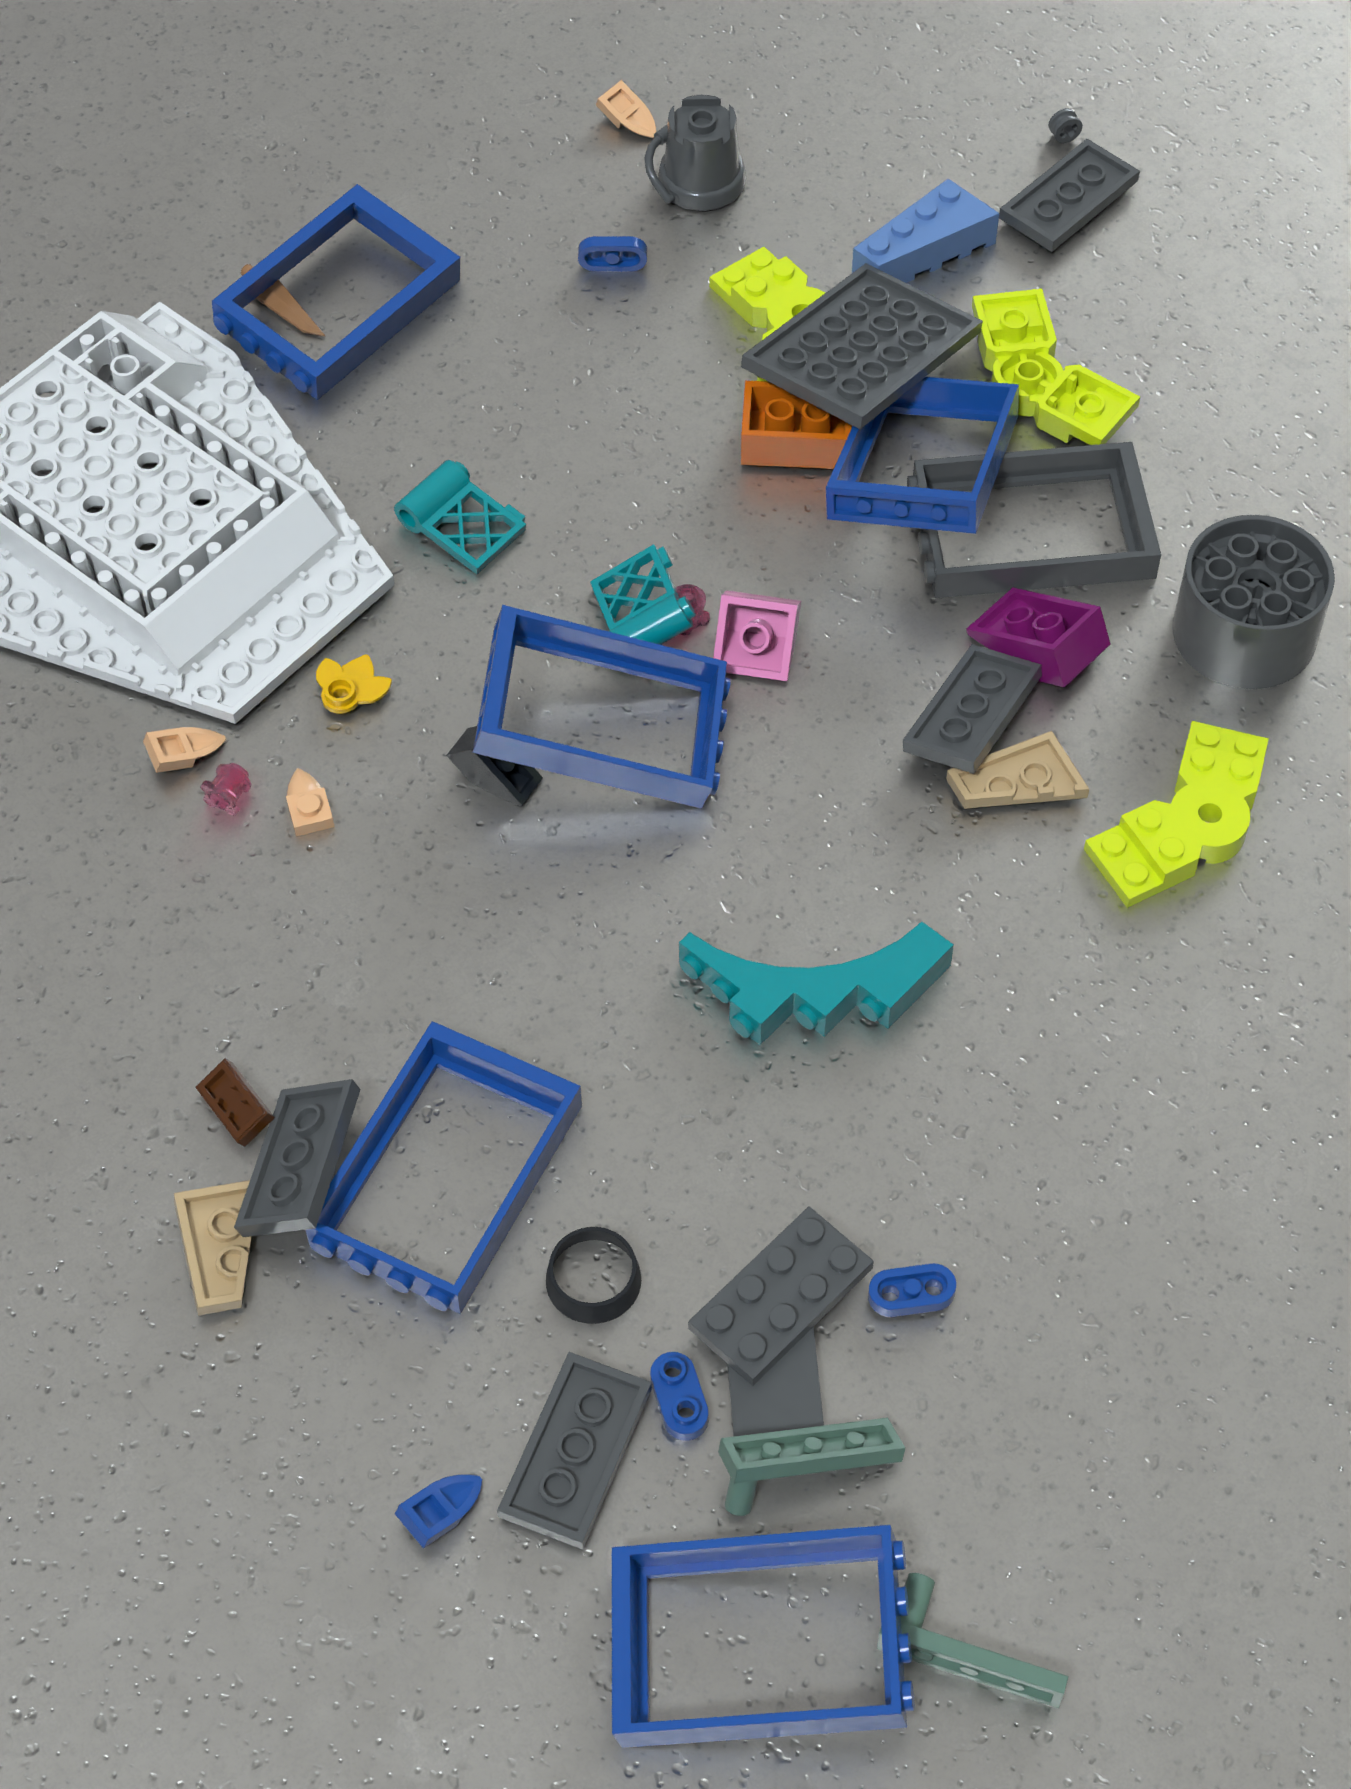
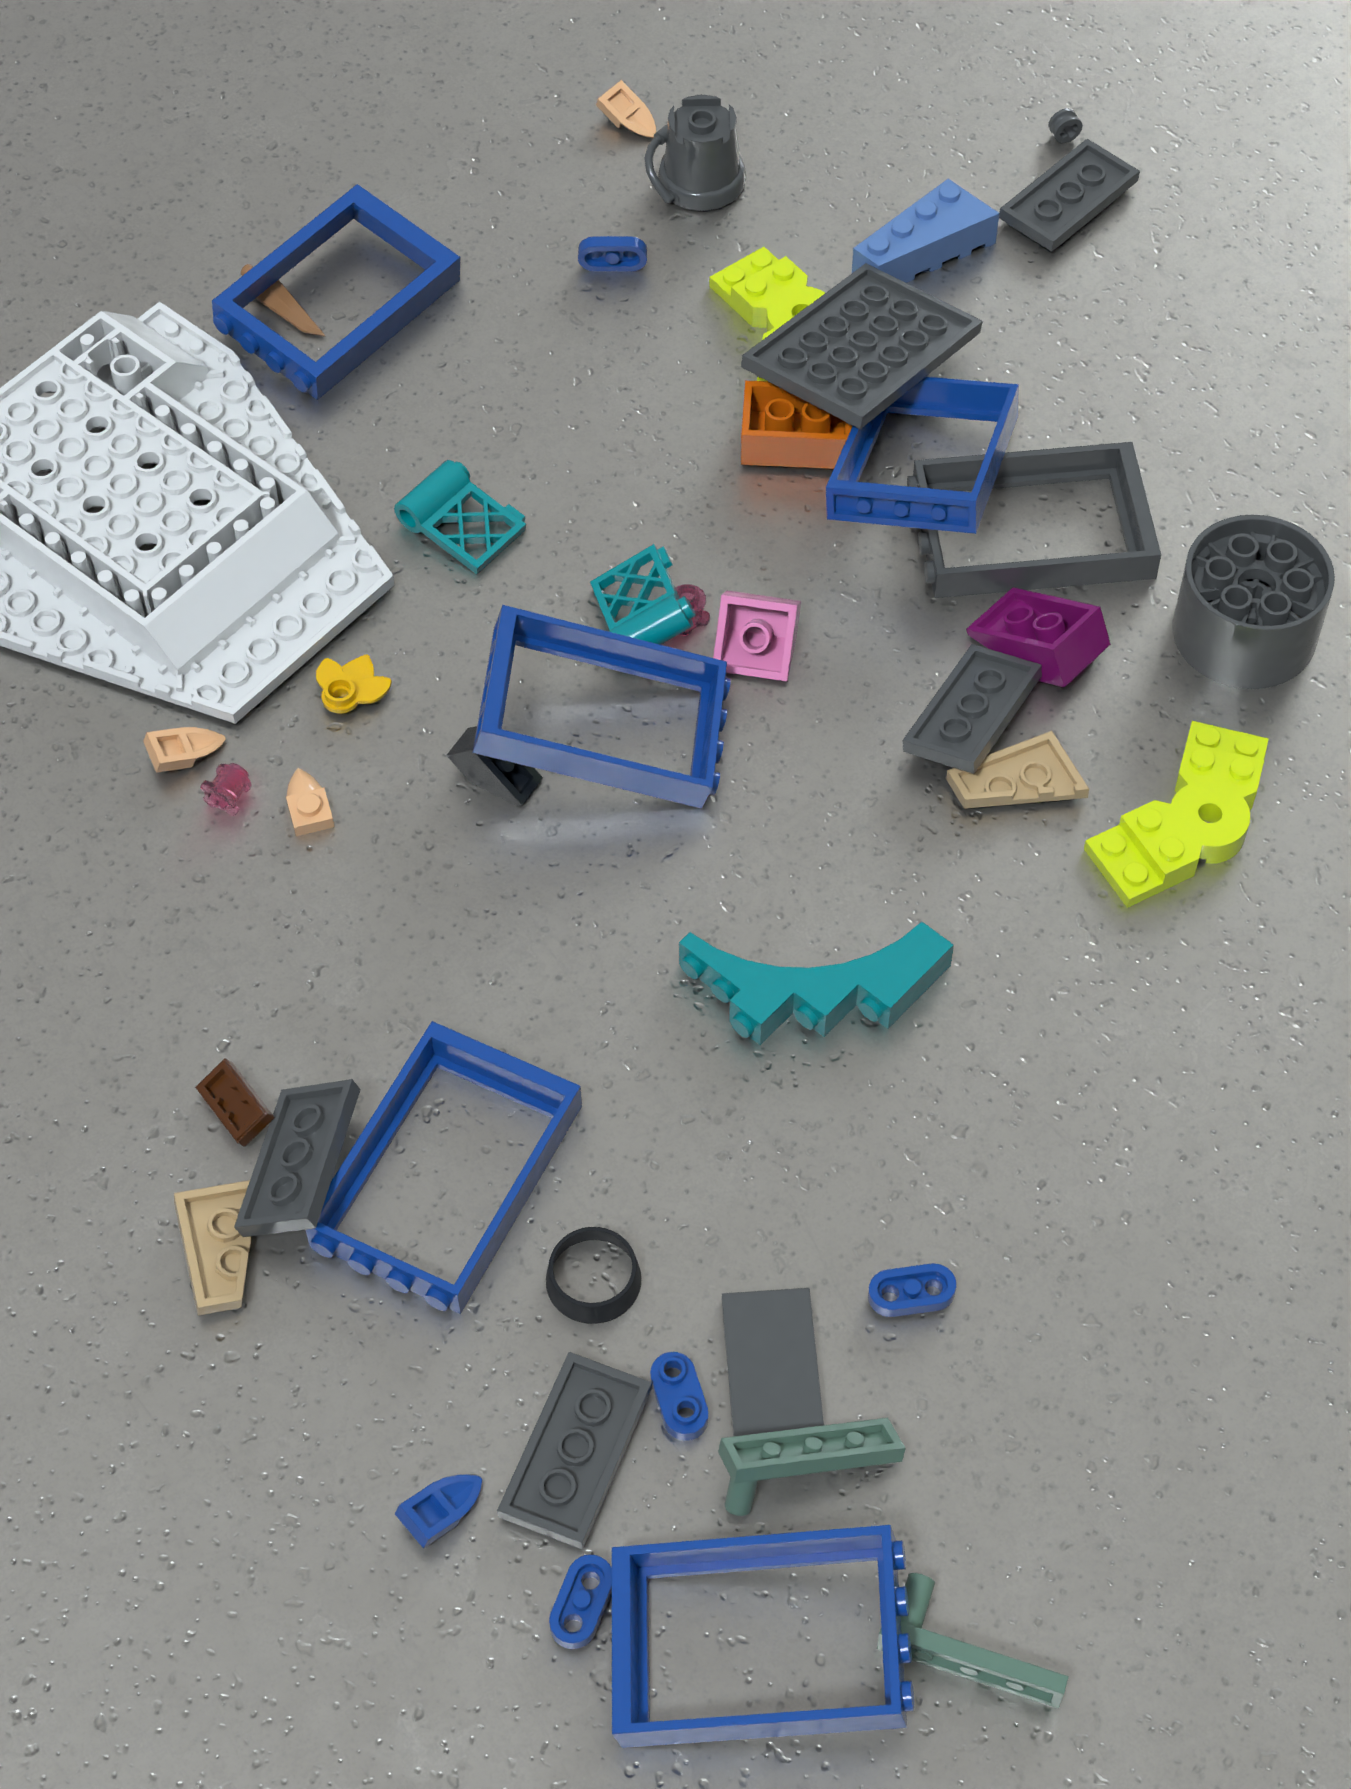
dark grey plate [688,1206,874,1386] -> none
neon yellow plate [972,289,1140,445] -> none
none -> blue plate [549,1555,612,1649]

